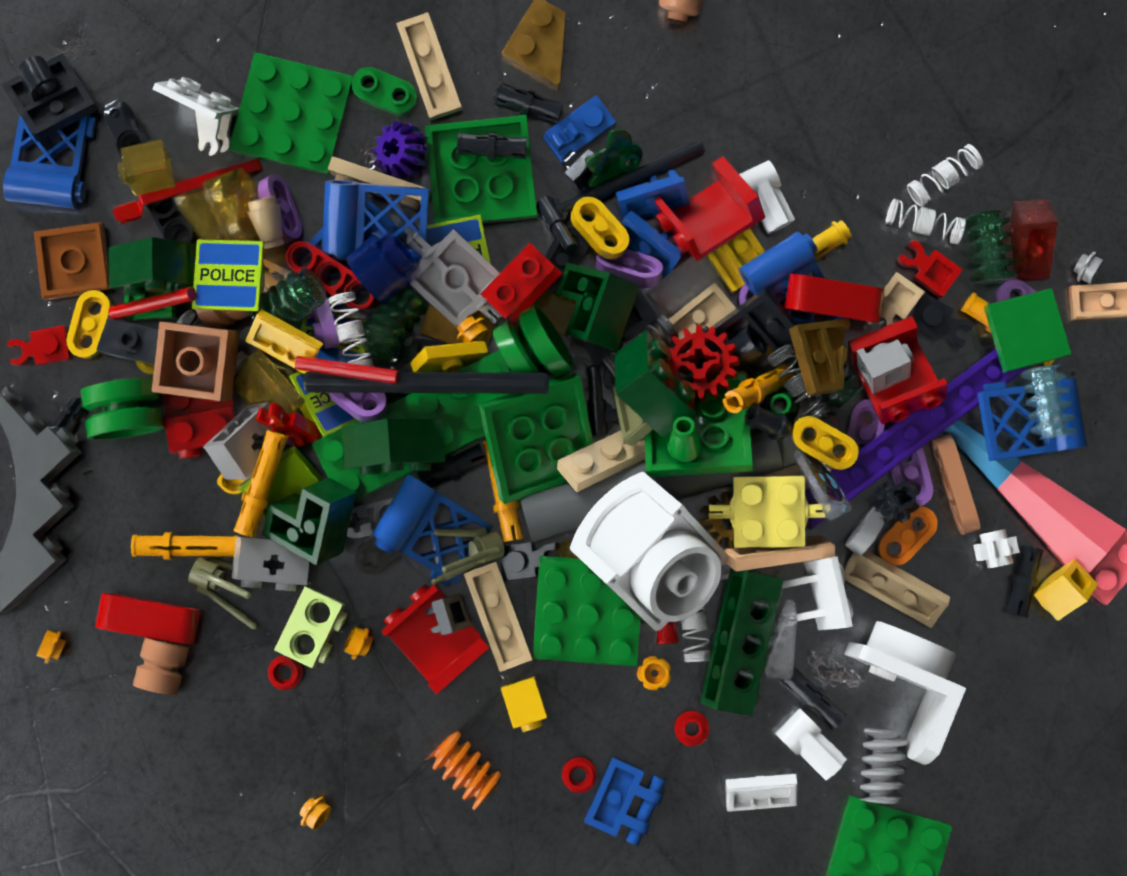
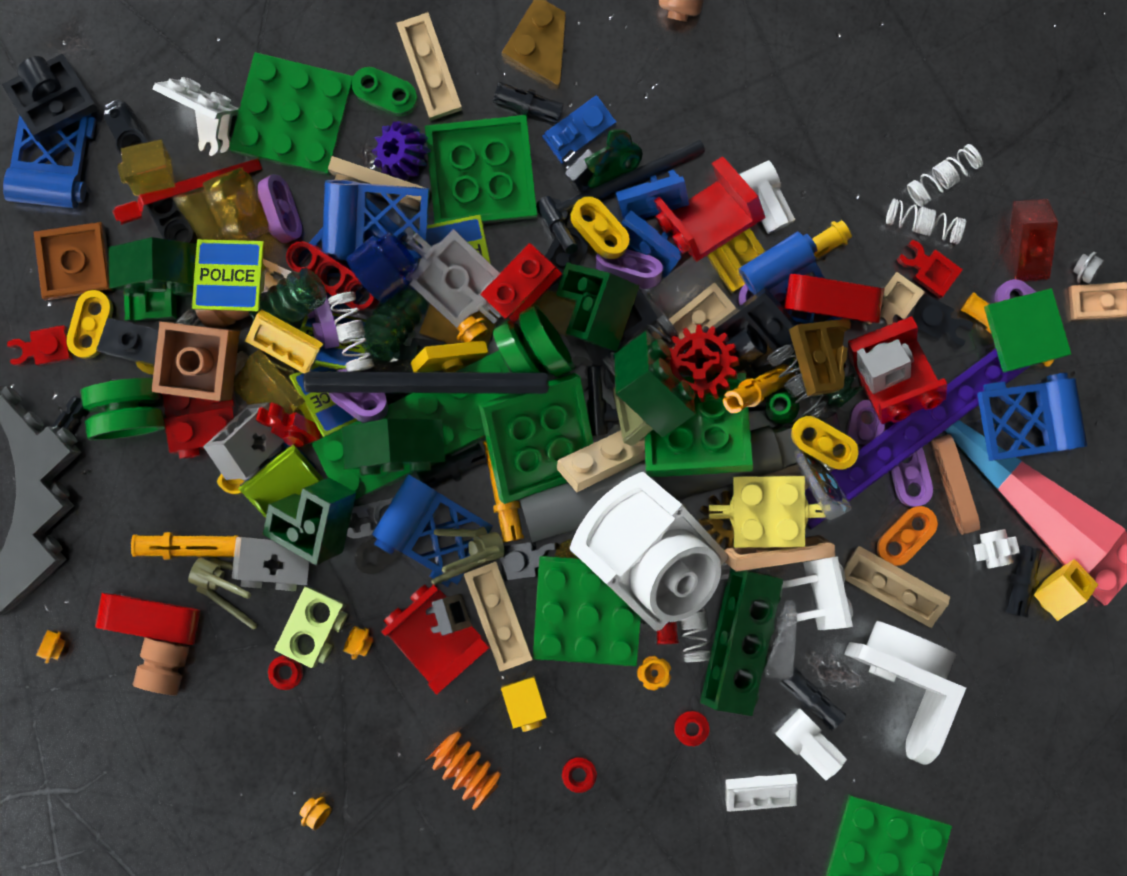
red bar [108,287,197,320] -> none
light orange pin [233,430,289,537] -> none
tan cone [247,196,284,249] -> none
red bar [295,356,400,384] -> none
black pin [457,132,527,160] -> none
blue plate [584,756,666,846] -> none
green cone [668,416,703,463] -> none
black pin [744,403,791,440] -> none
light grey beam [845,506,886,557] -> none
light grey piece [860,728,908,804] -> none
black gear [874,479,920,523] -> none
clear green piece [965,210,1018,286] -> none
clear light blue piece [1021,364,1077,440] -> none

